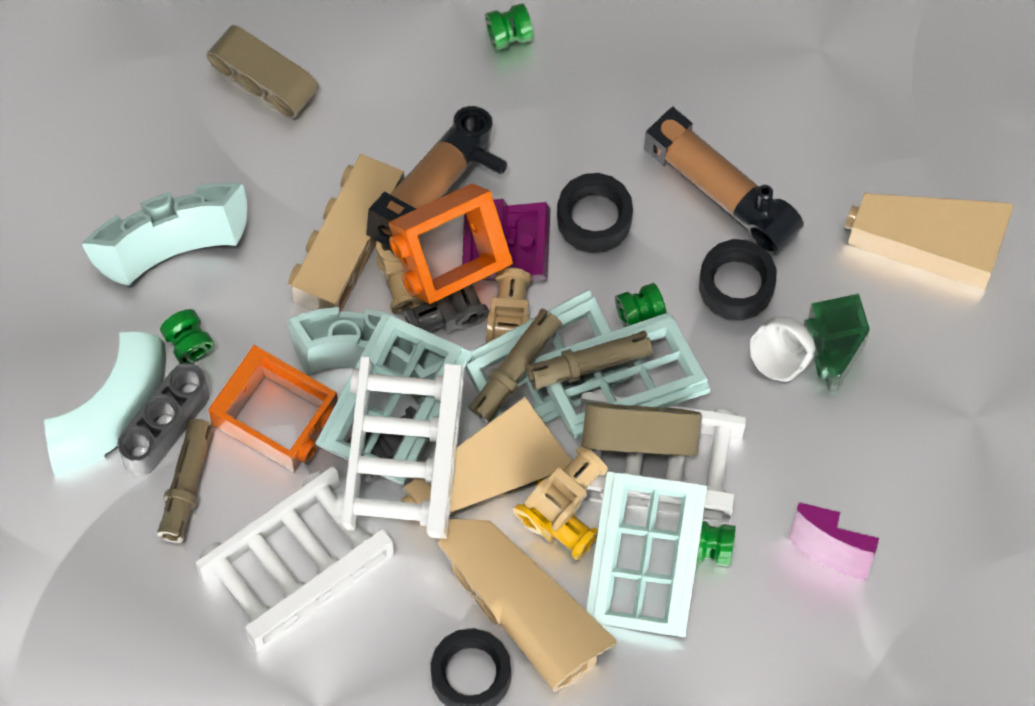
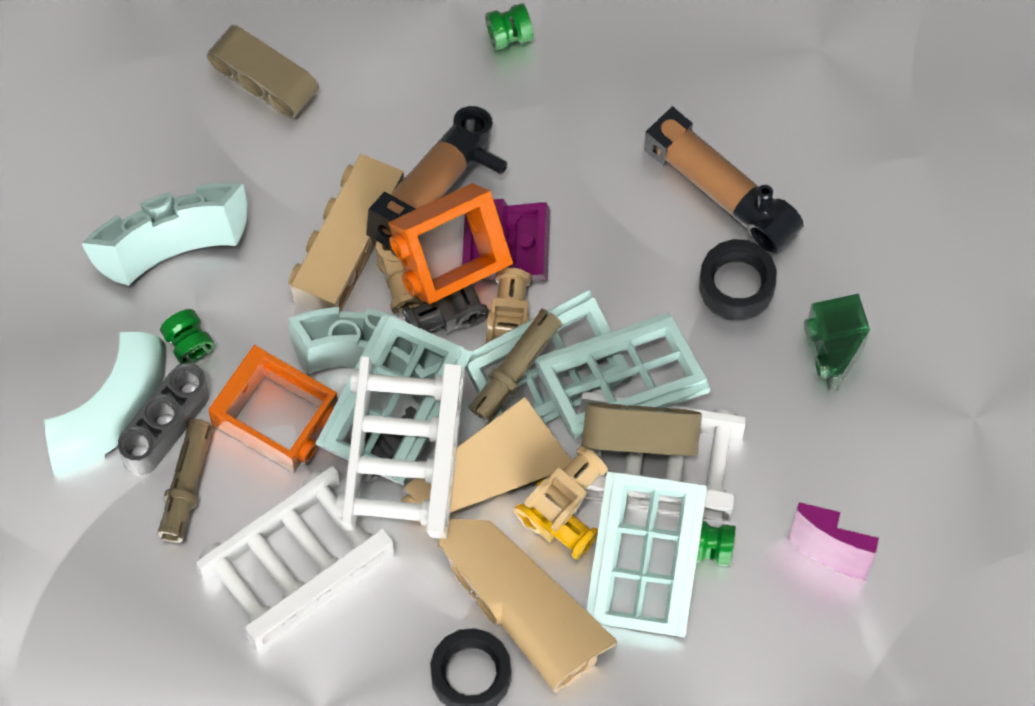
dark tan pin [527,330,652,390] -> none
black tyre [557,173,633,253] -> none
green wheel [615,283,667,327] -> none
white hair [749,317,815,382] -> none
tan slope [844,193,1014,290] -> none

